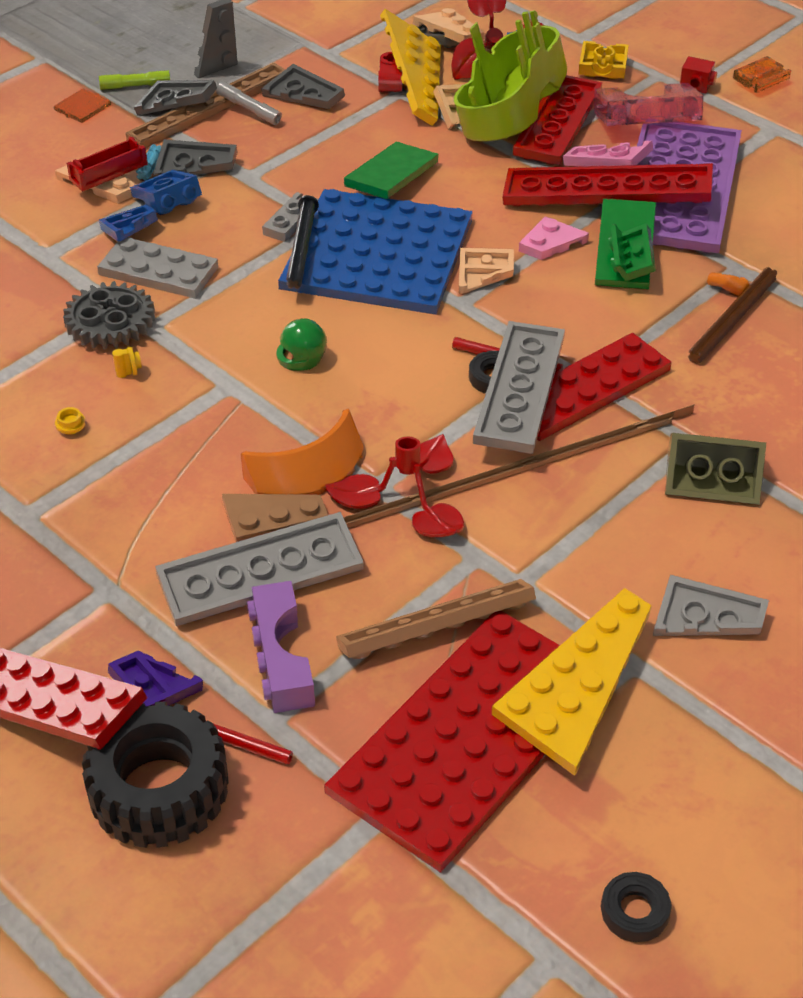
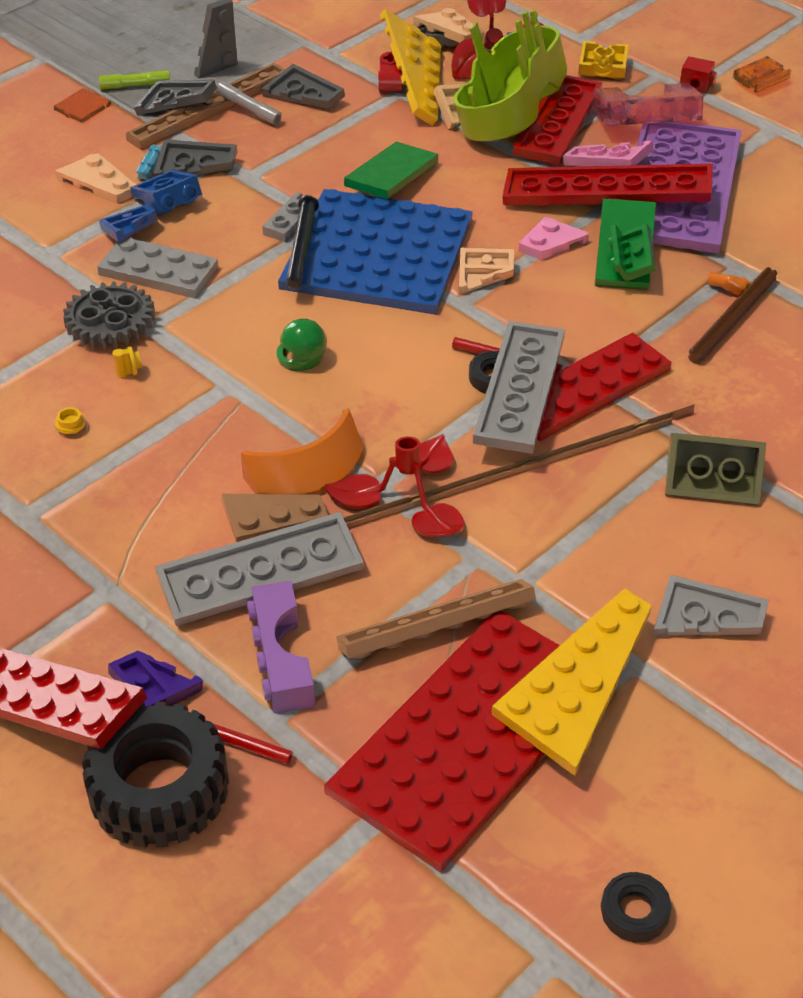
red container [66,137,148,192] -> none

